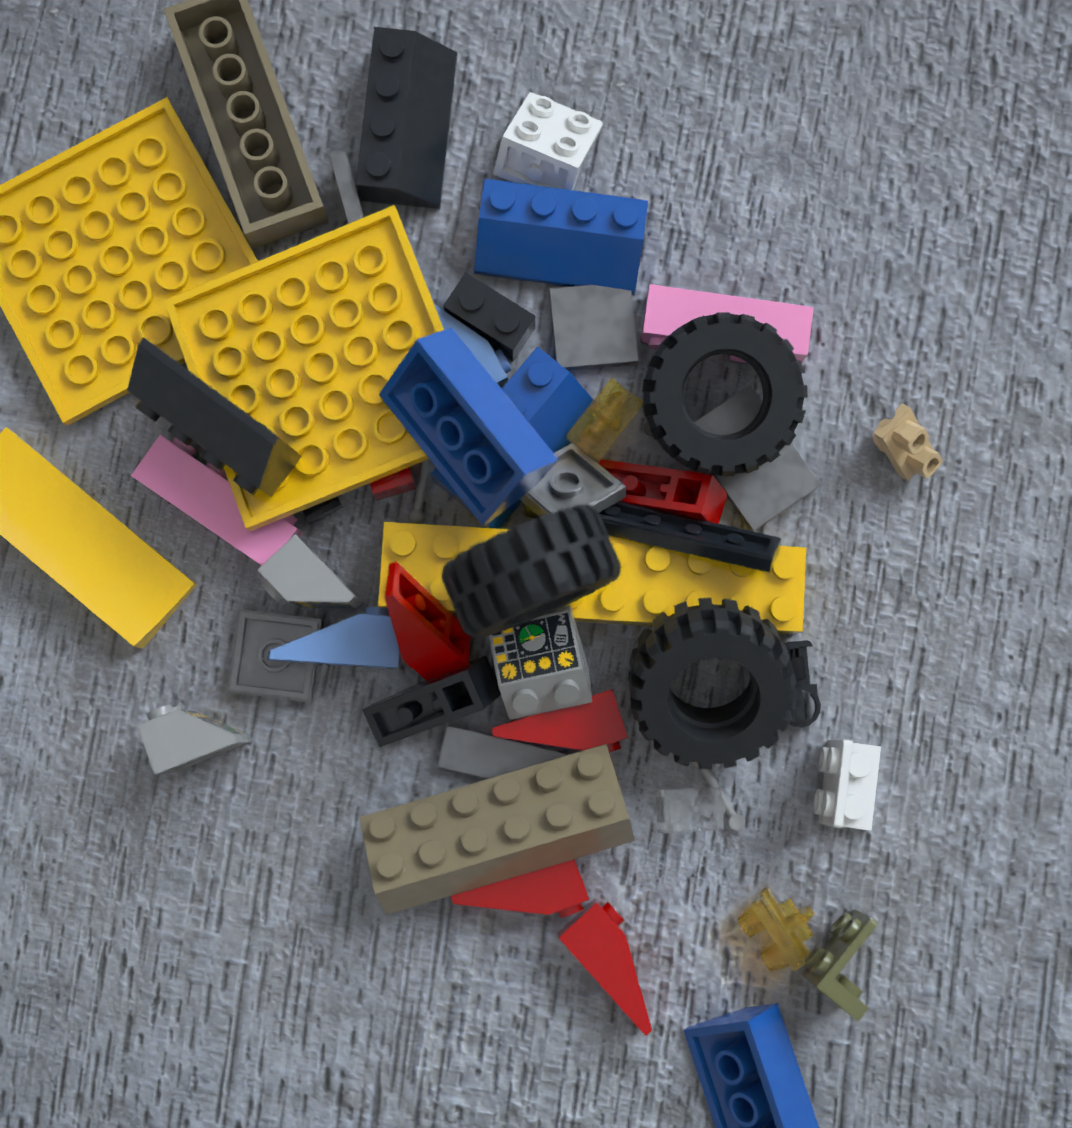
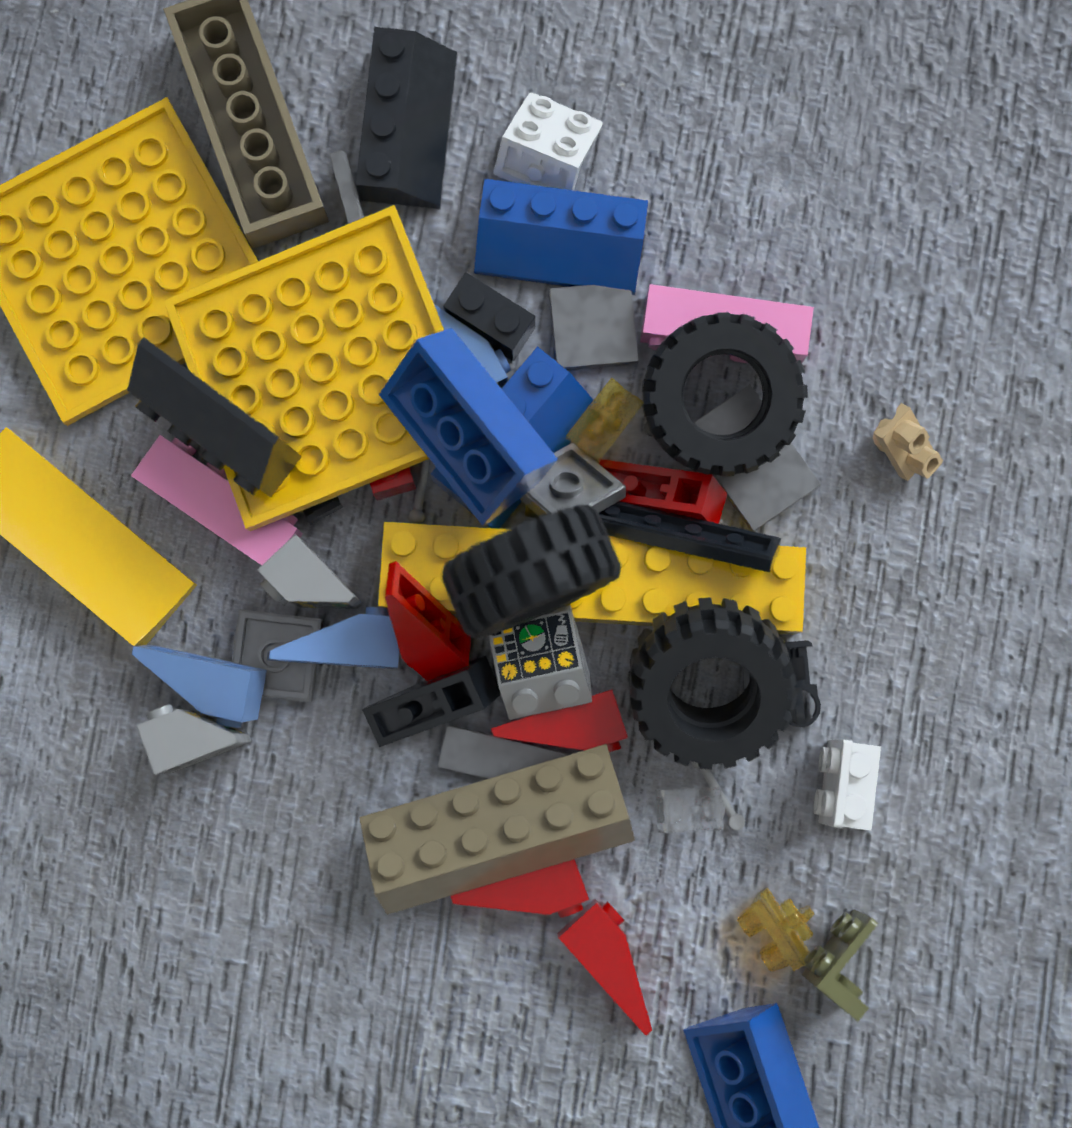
none -> medium blue slope [132,645,267,728]

